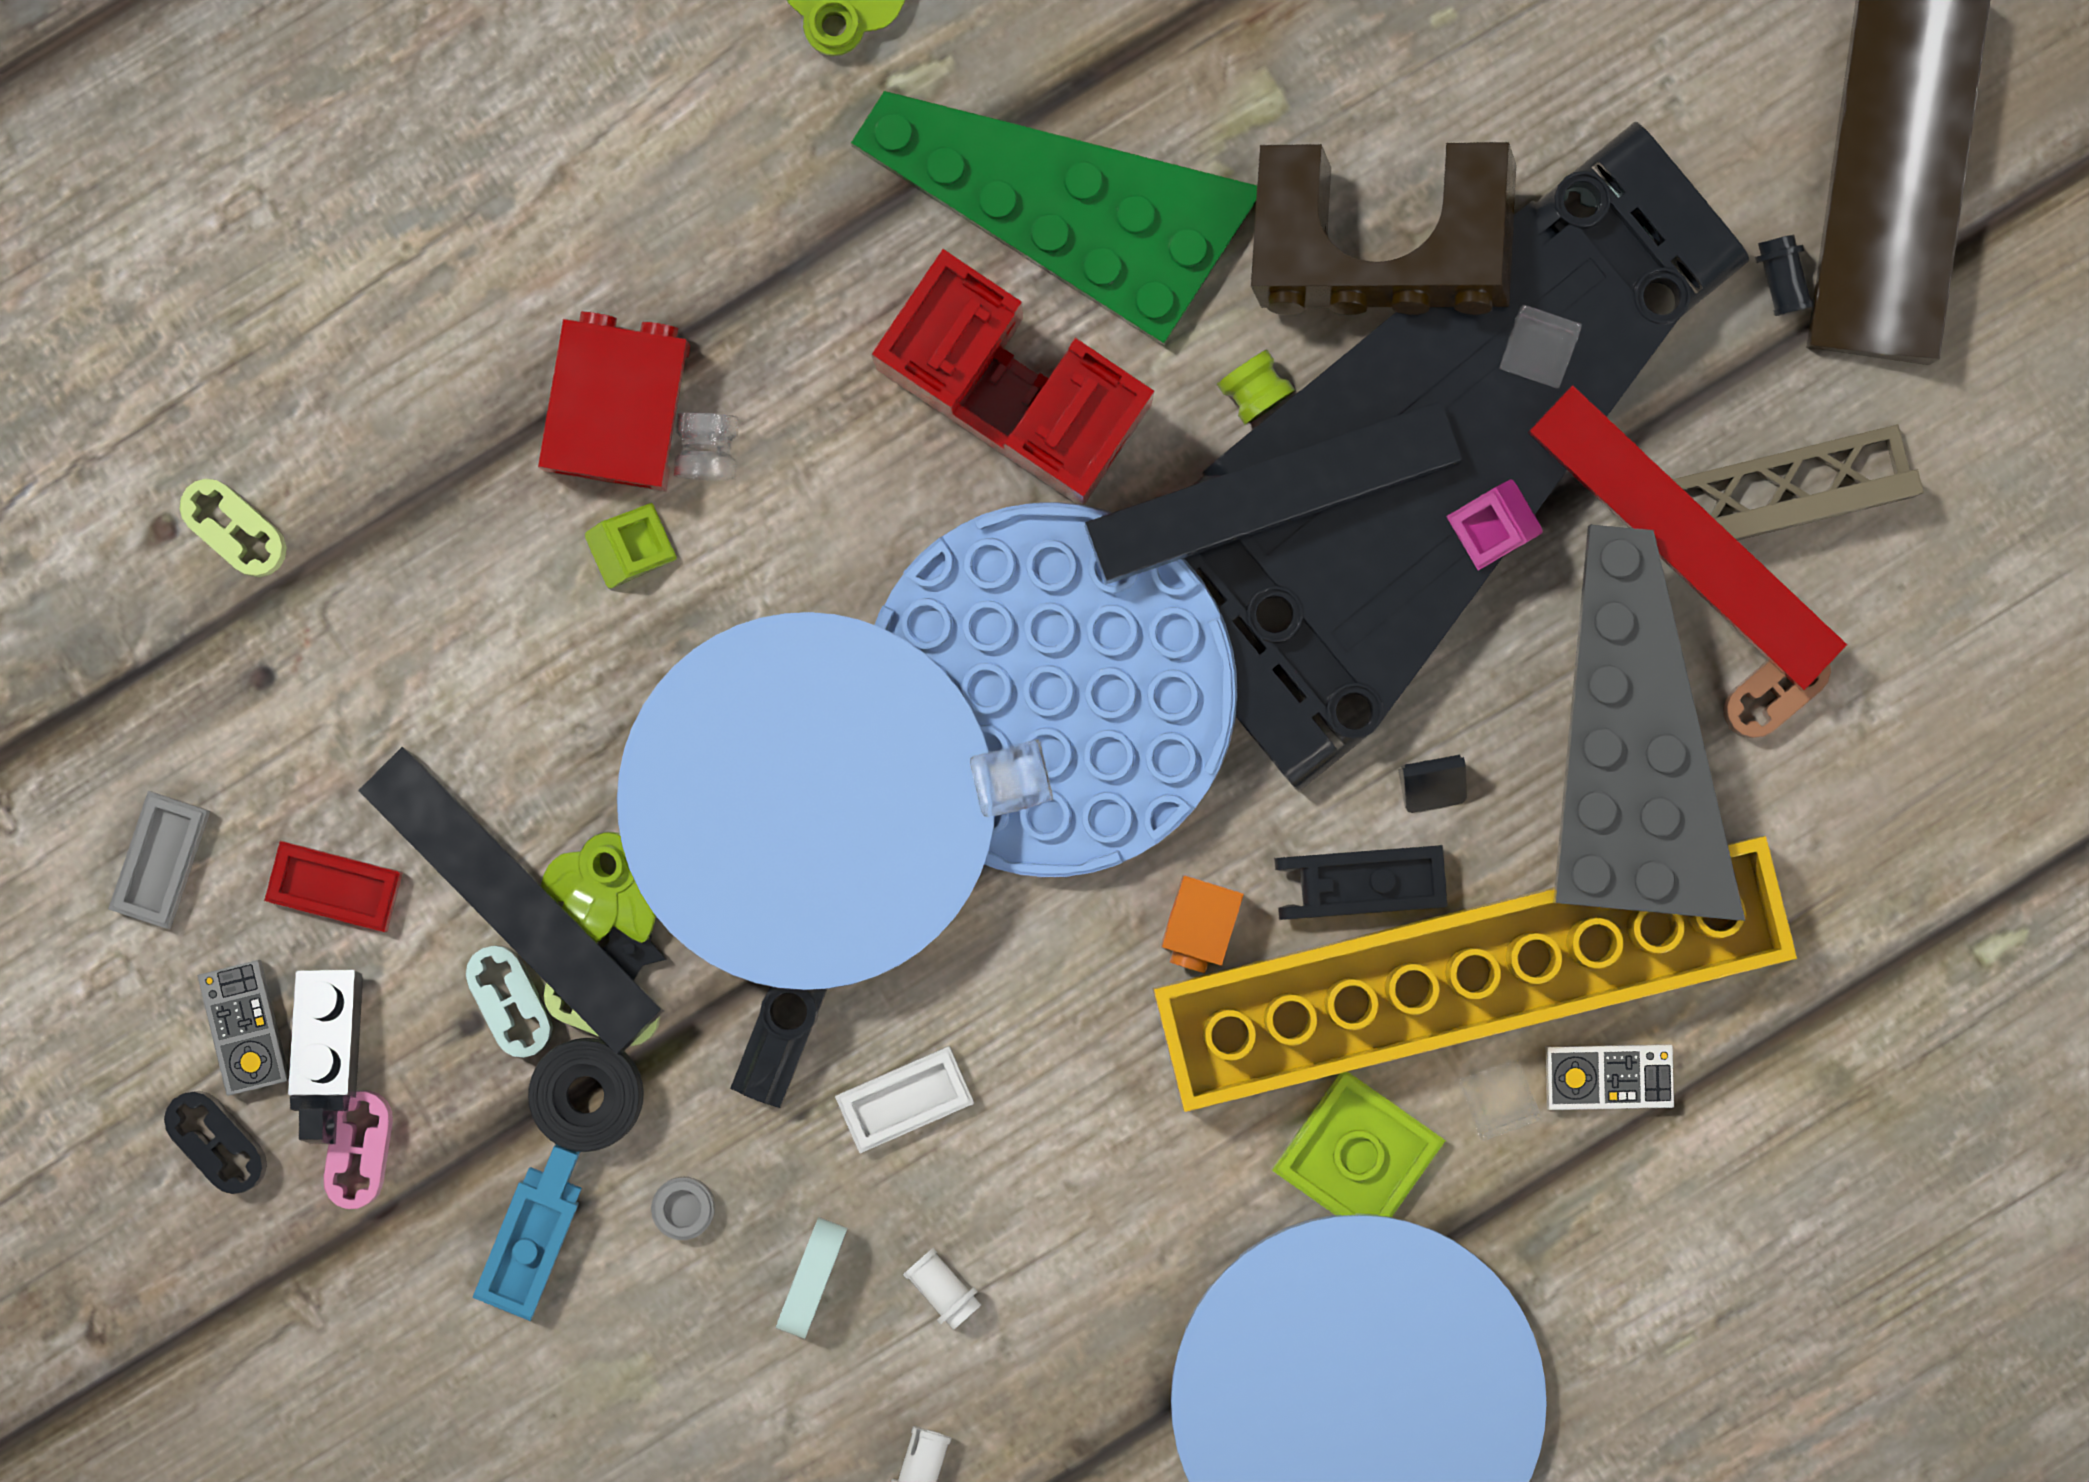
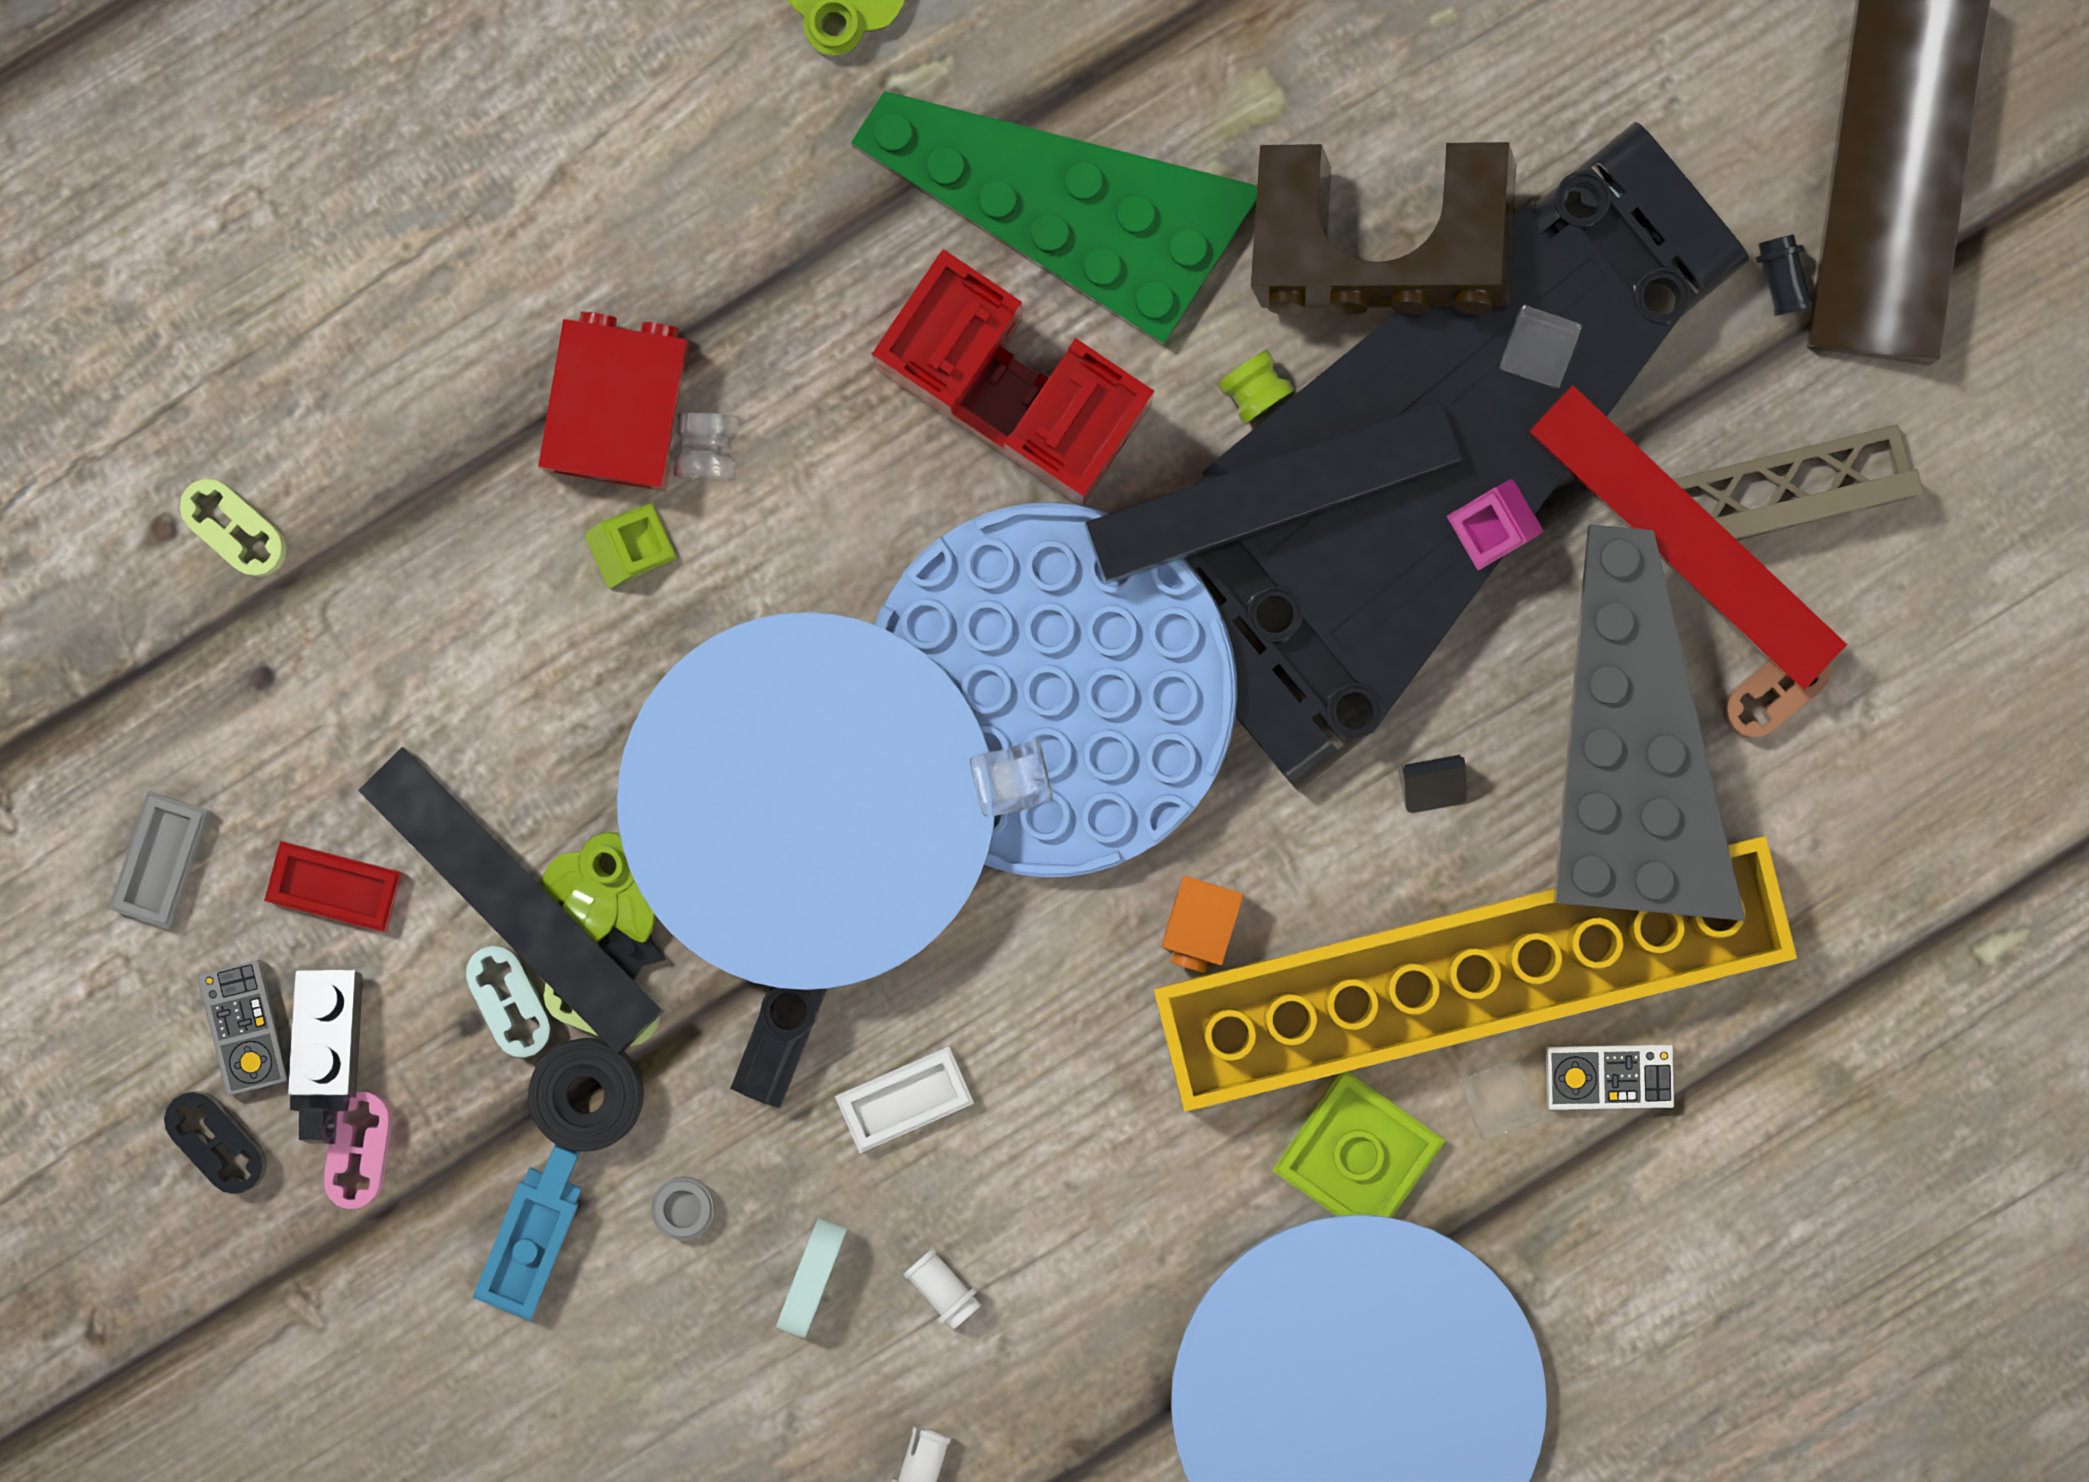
black hinge [1274,845,1448,920] -> none

